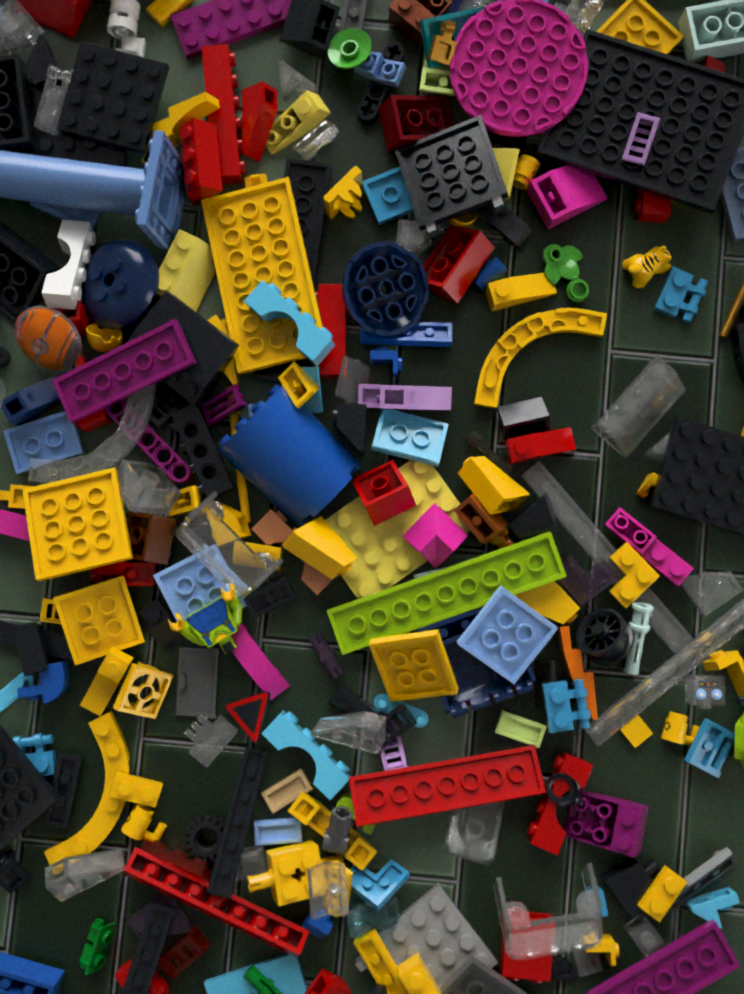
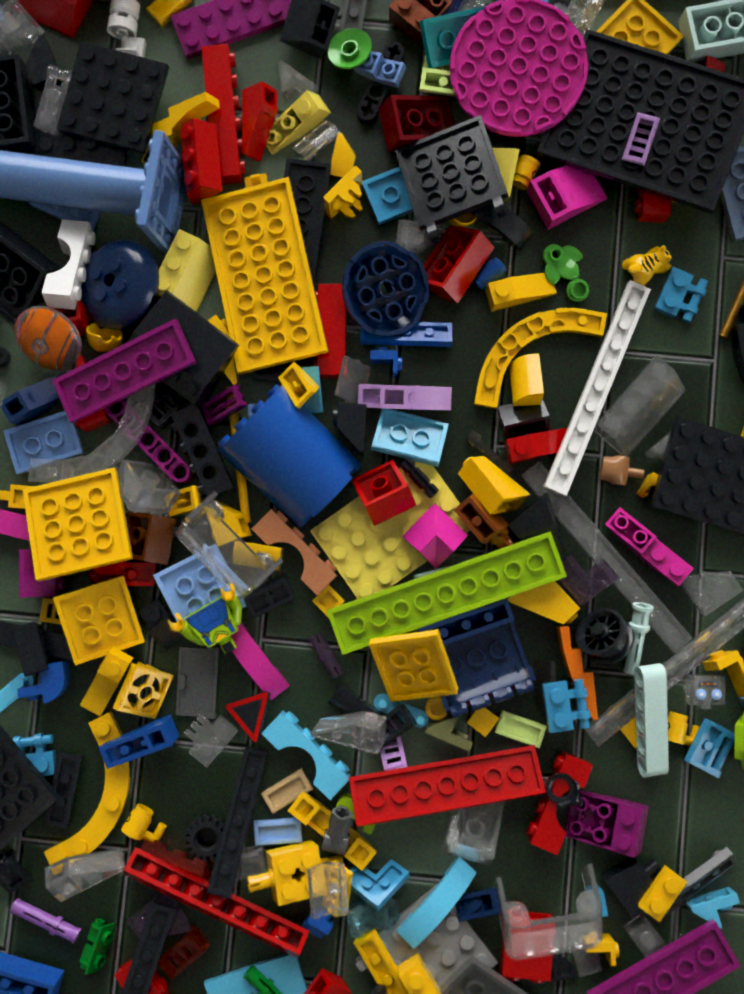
yellow plate [109,771,163,808] -> none
medium azure arch [244,280,336,366] -> none
yellow slope [282,516,357,580] -> none
pearl gold plate [427,20,457,67] -> none
light blue plate [457,585,558,684] -> none
yellow plate [608,542,660,609] -> none
none -> medium lavender pin [10,898,82,944]
none -> magenta slope [19,549,66,598]
none -> blue slope [98,714,180,769]
none -> yellow plate [312,585,345,617]
none -> yellow slope [330,132,356,177]
none -> medium azure slope [396,856,476,949]
none -> black axle [401,458,439,498]
none -> olive slope [424,714,473,752]
none -> yellow tile [425,696,448,720]
none -> dark blue slope [456,888,500,922]
none -> yellow tile [466,707,500,737]
none -> yellow brick [509,353,544,406]
none -> white plate [543,280,651,497]
none -> medium nougat piece [599,455,644,486]
none -> light aqua beam [634,663,669,778]

